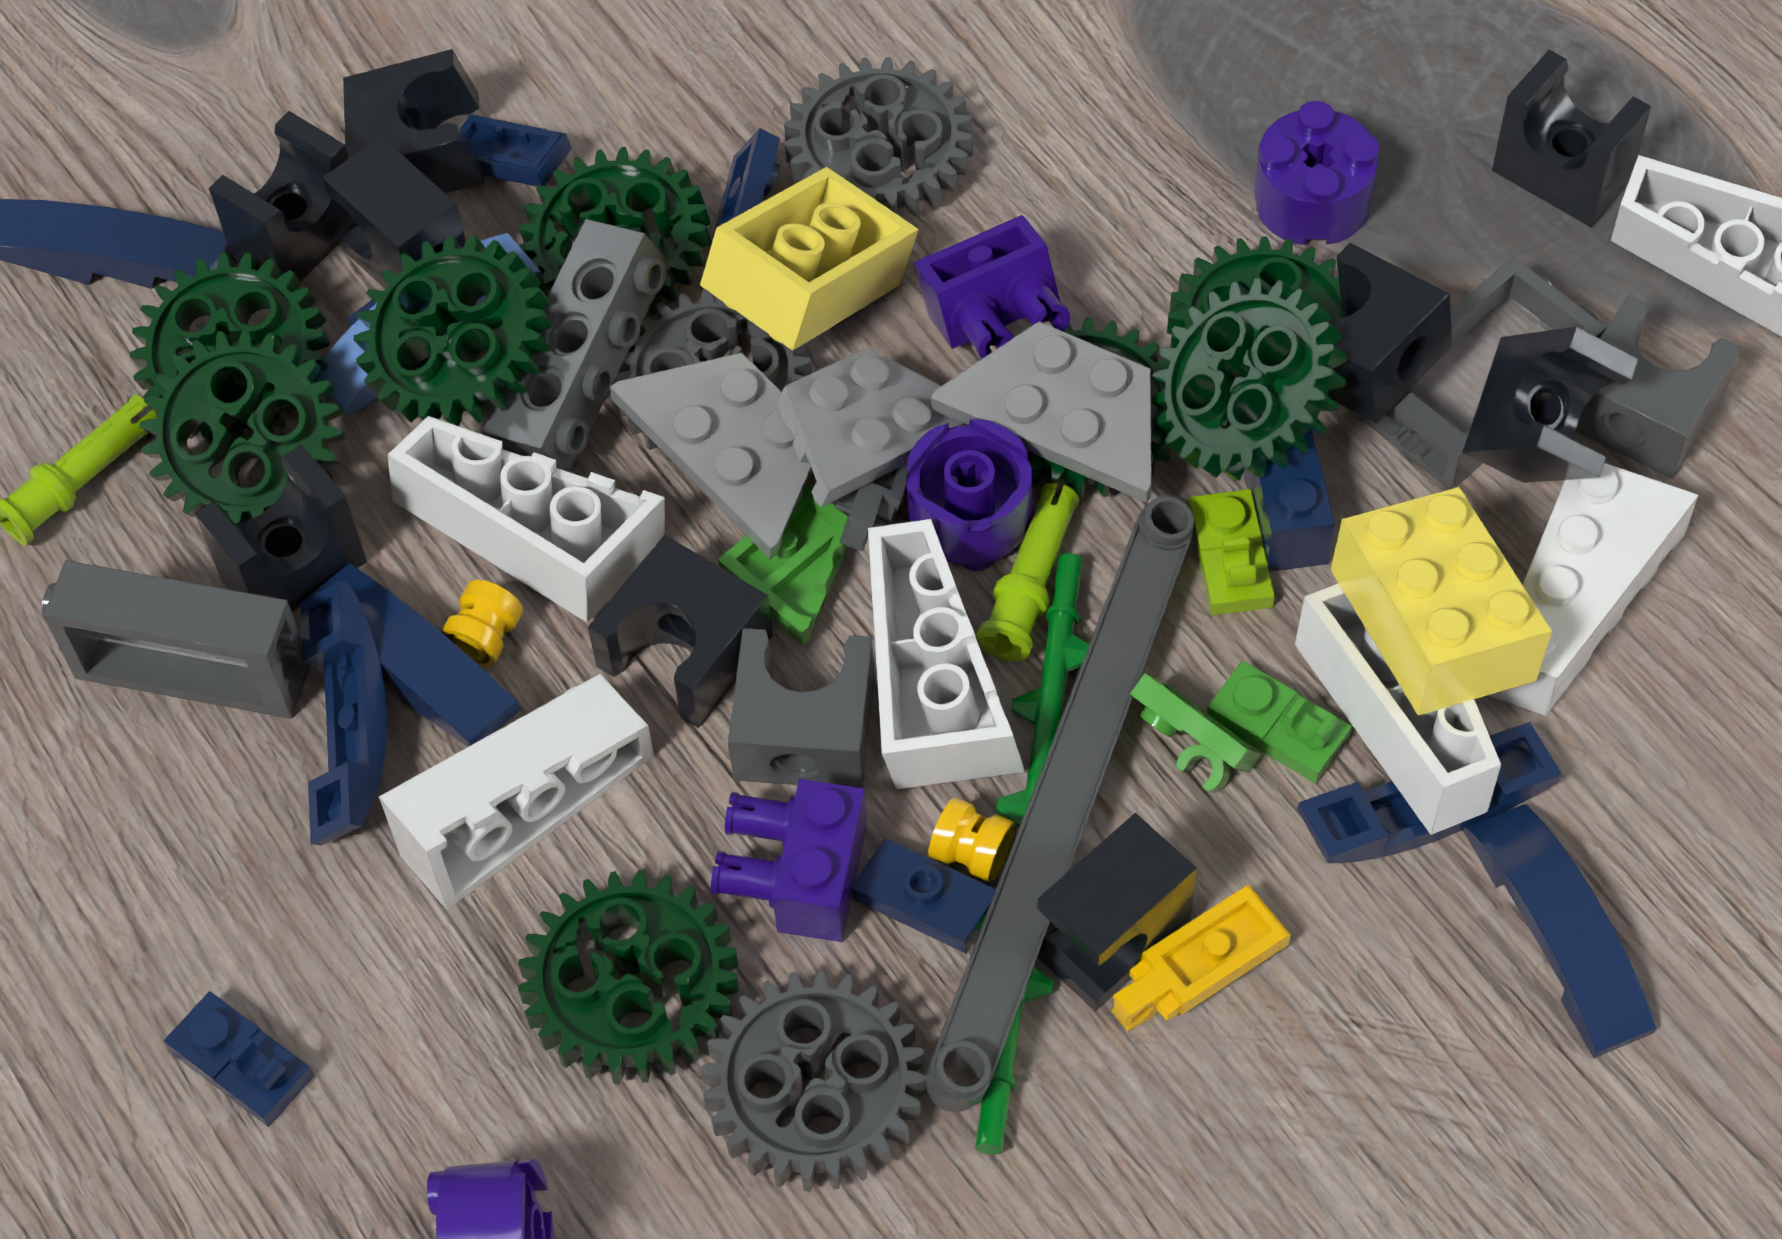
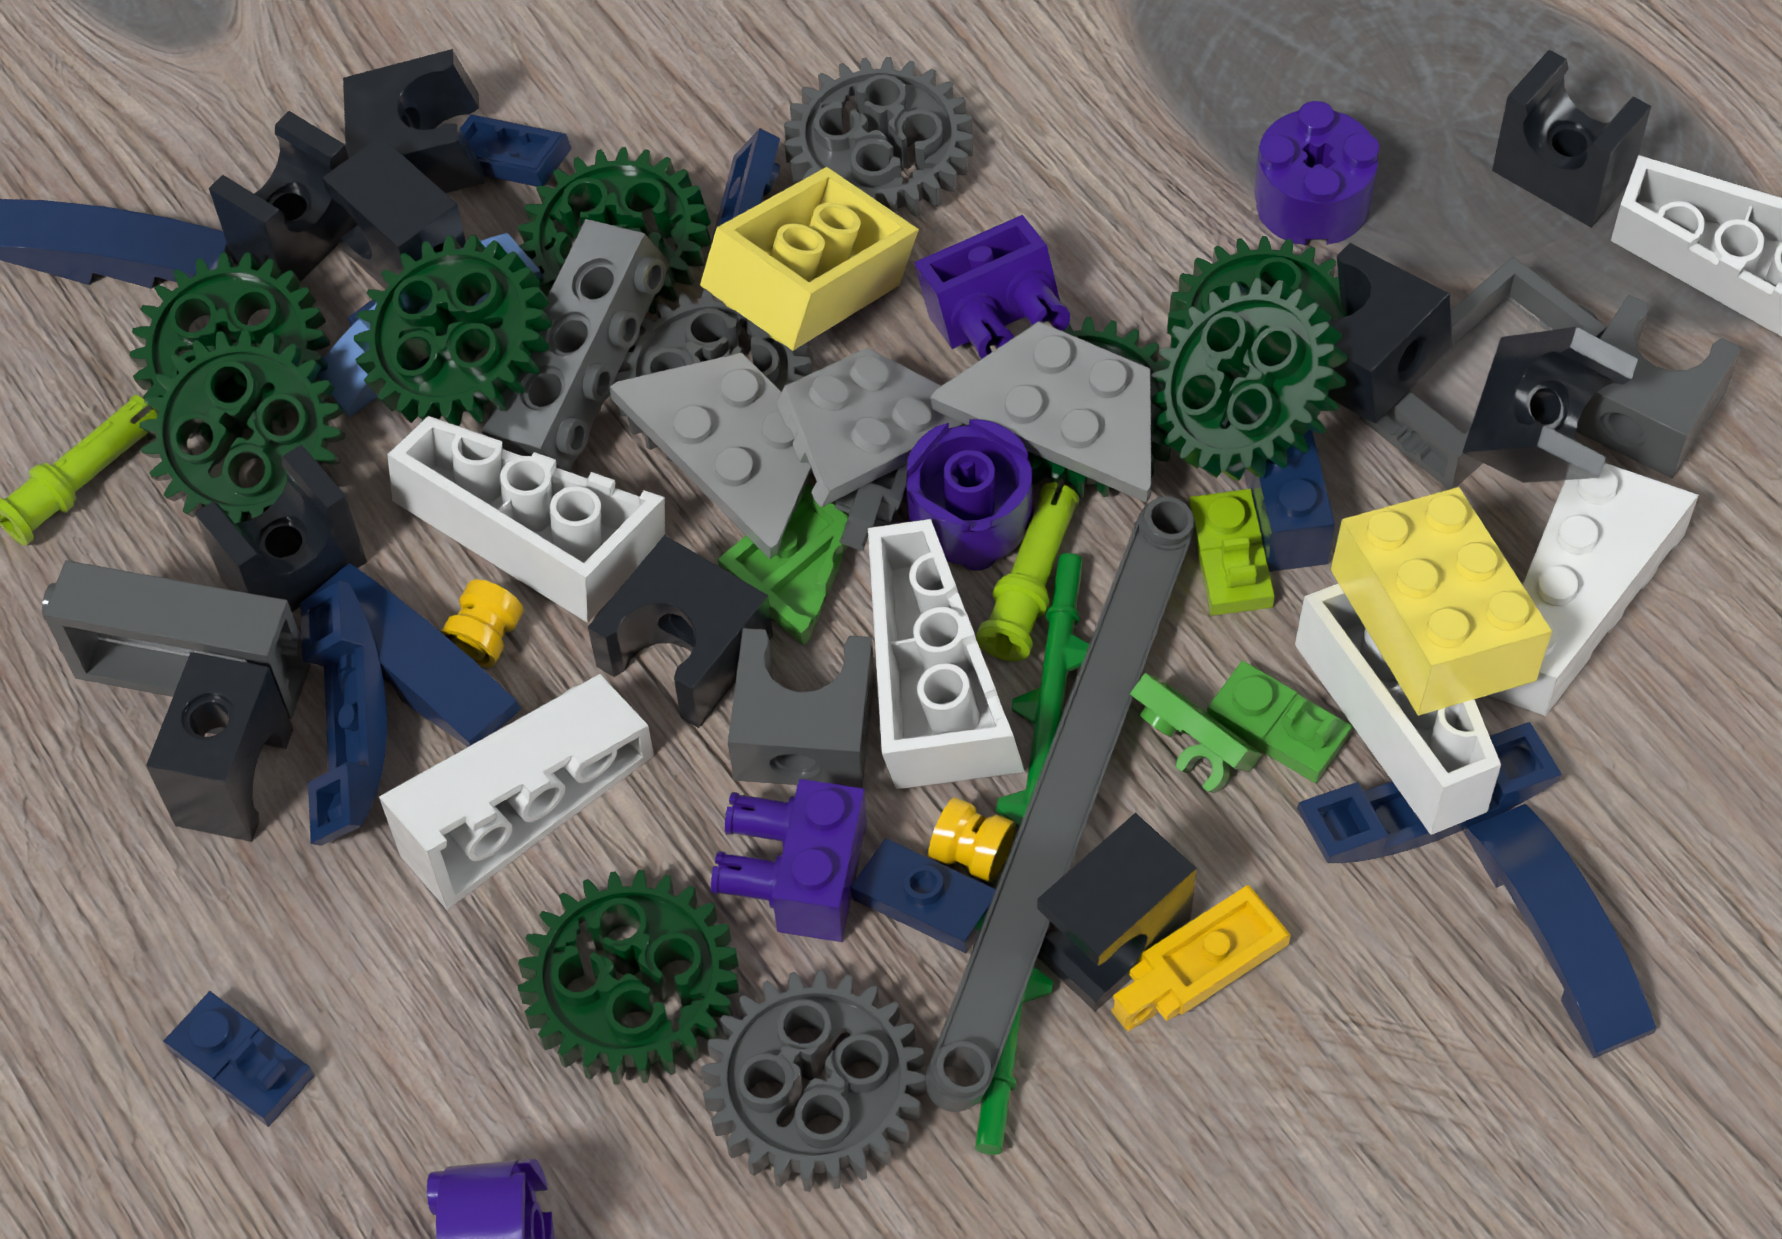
none -> black piece [146,652,293,842]

